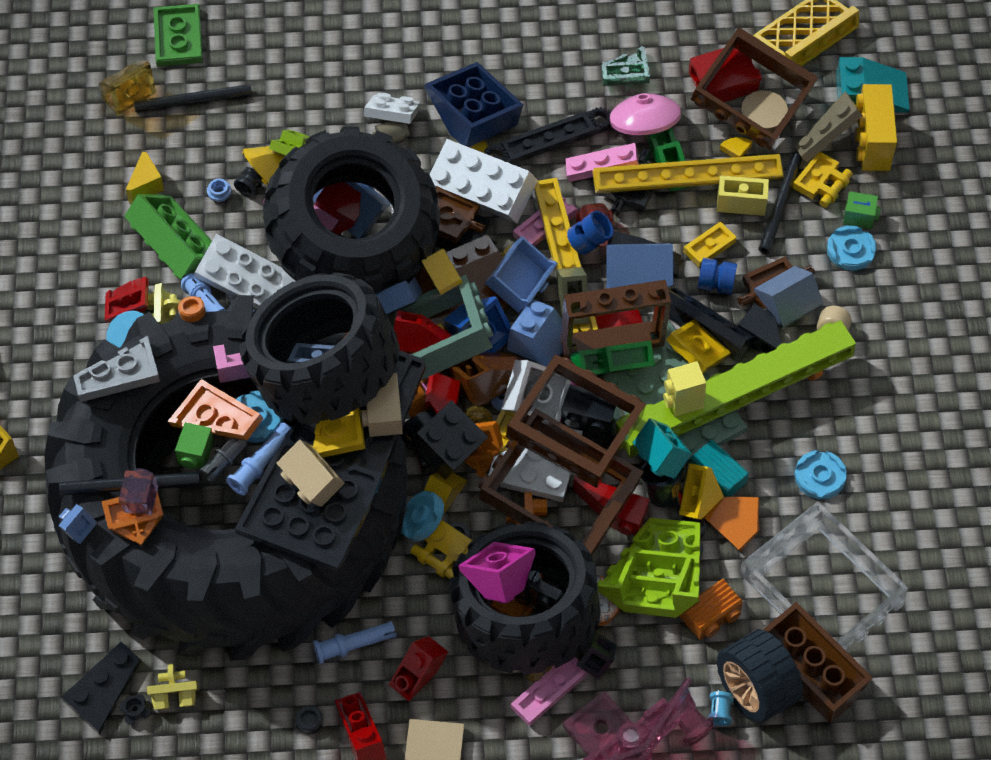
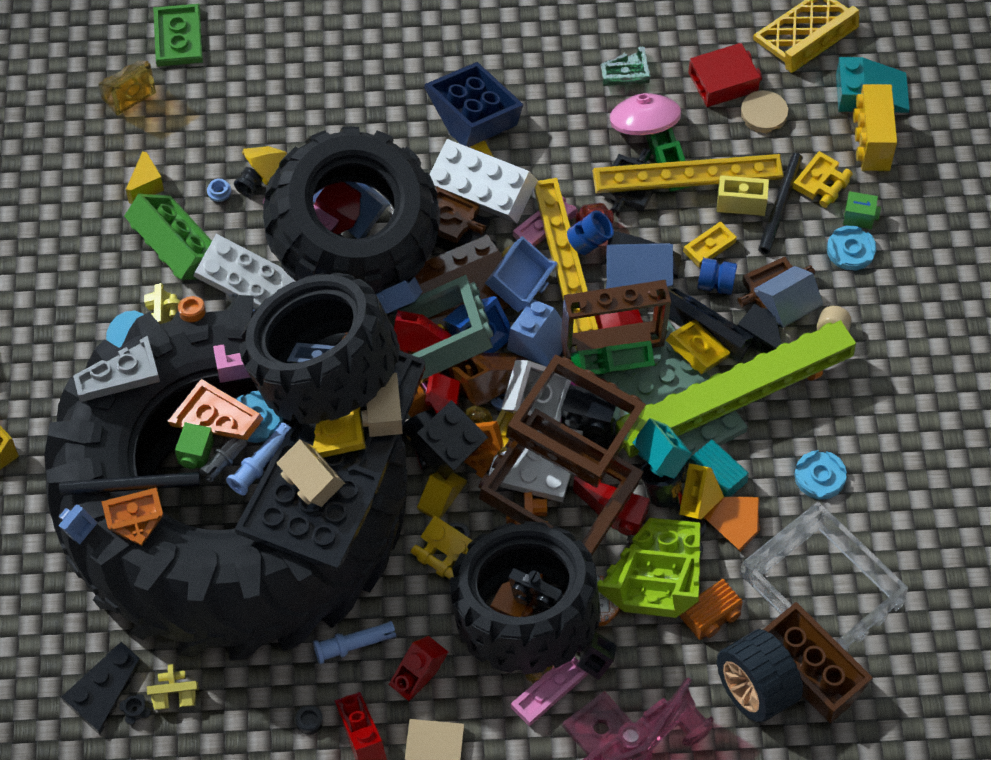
red slope [104,277,149,323] -> none
clear purple brick [119,469,159,515] -> none
black piece [134,84,252,112] -> none
light blue pin [181,273,226,312] -> none
lime slope [269,130,310,155] -> none
white plate [364,93,420,124] -> none
dark tan brick [372,121,410,144] -> none
medium azure tile [401,491,444,541] -> none
yellow slope [422,249,463,295] -> none
dark pink slope [458,542,536,603] -> none
black plate [484,107,611,164] -> none
olive slope [557,267,589,325] -> none
bright pink plate [566,143,639,182] -> none
light yellow brick [663,361,706,417] -> none
reddish brown window [691,27,818,150] -> none
medium azure bush [708,691,734,726] -> none
yellow tile [719,137,753,158] -> none
dark tan wing [796,91,863,162] -> none

